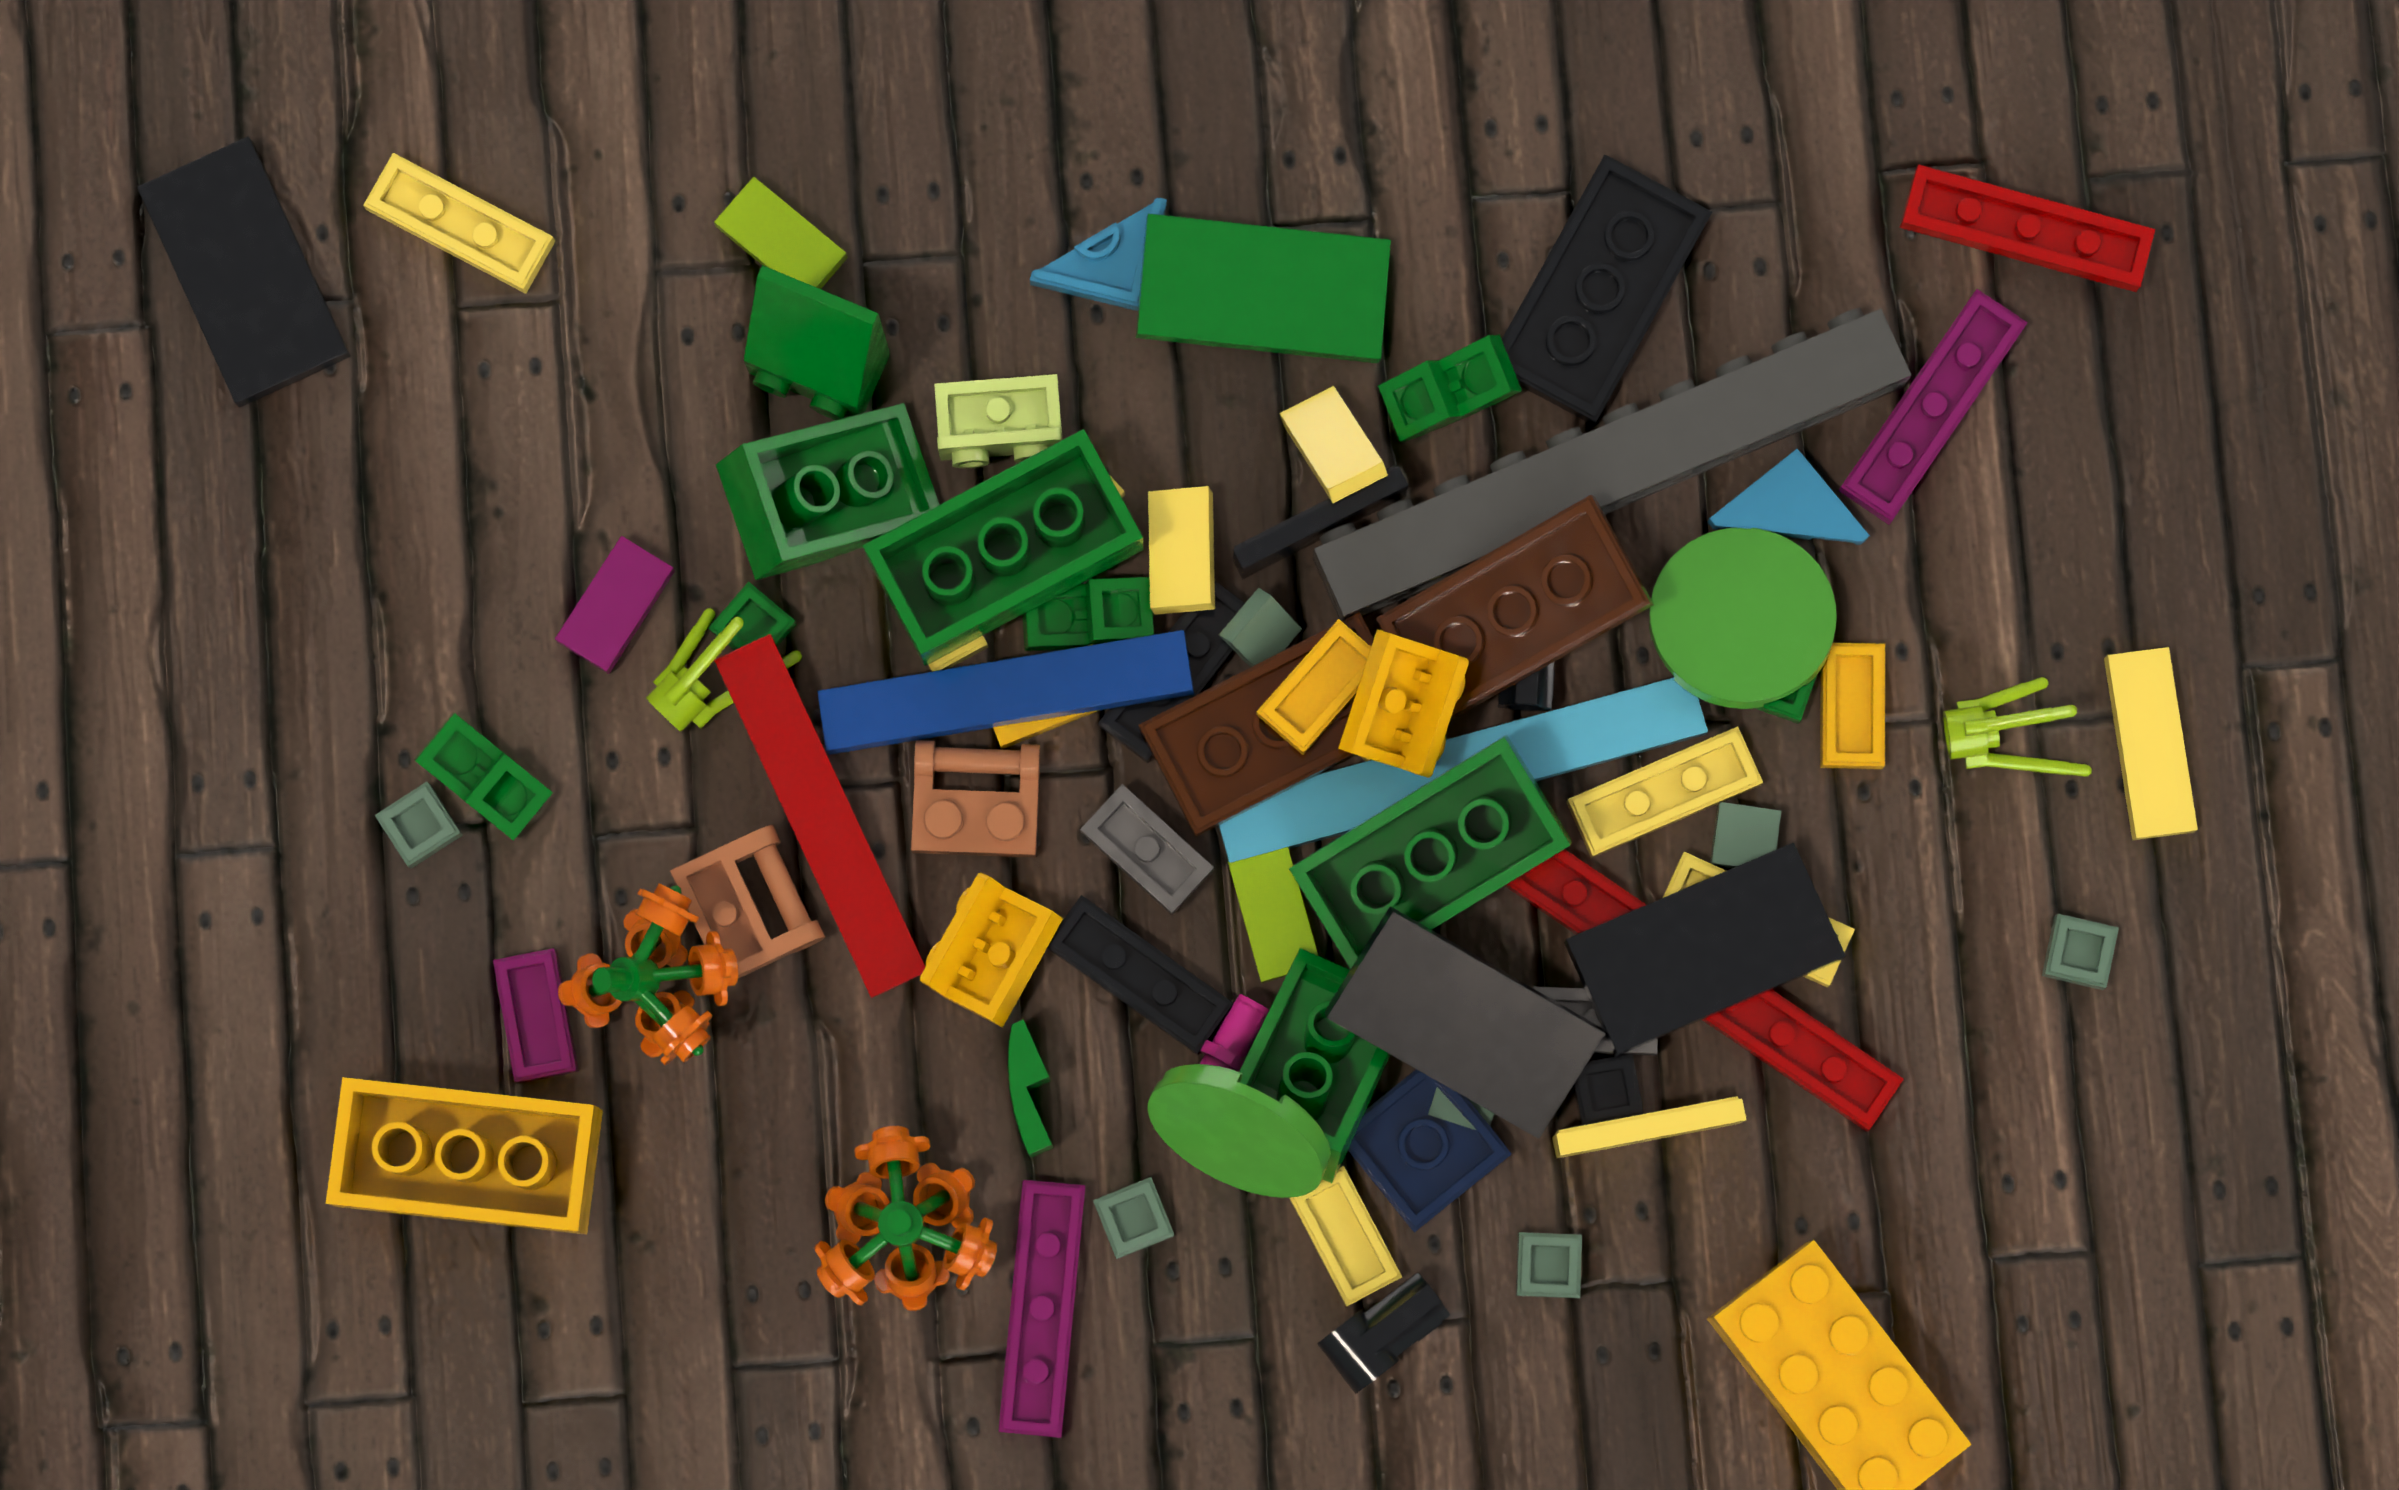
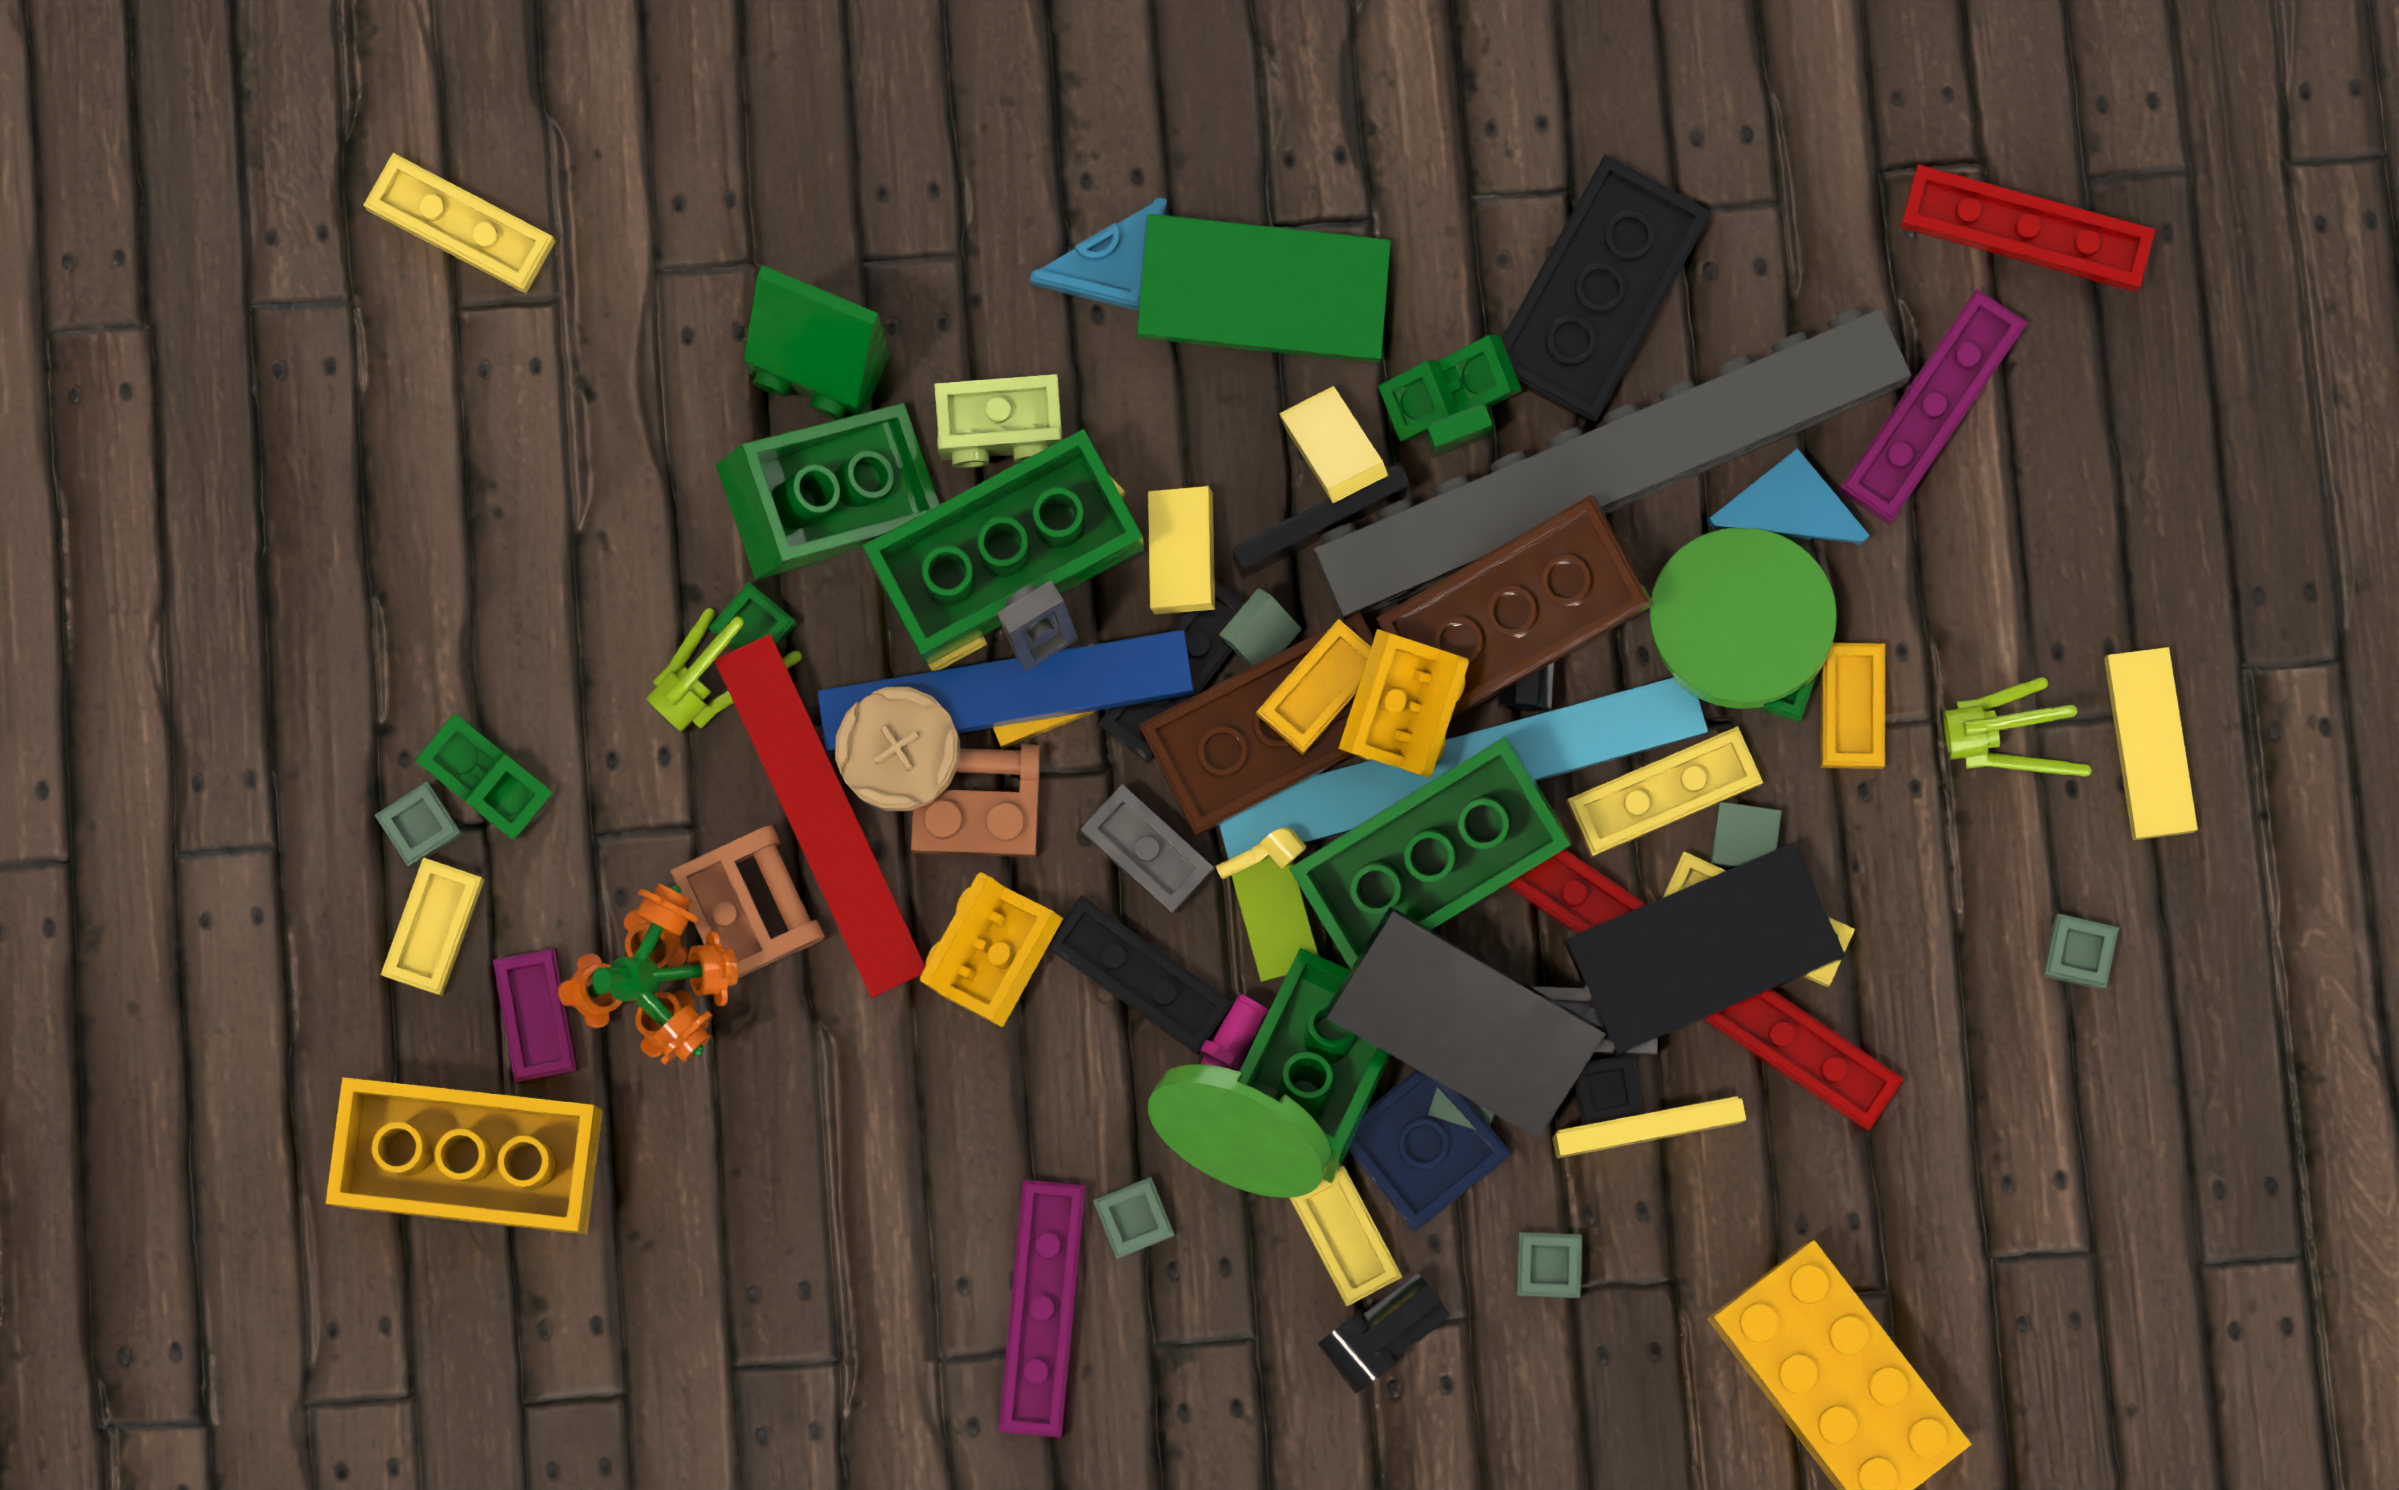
black tile [137,136,351,408] -> none
magenta tile [555,536,675,674] -> none
lime tile [714,176,848,289] -> none
orange plant [814,1126,997,1311] -> none
green slope [1008,1019,1054,1158] -> none
green slope [1022,577,1154,651] -> none
none -> light yellow tile [381,858,485,997]
none -> tan tile [835,687,960,811]
none -> flat silver plate [997,580,1079,672]
none -> light yellow hand [1216,827,1306,879]
none -> green tile [1425,404,1493,459]

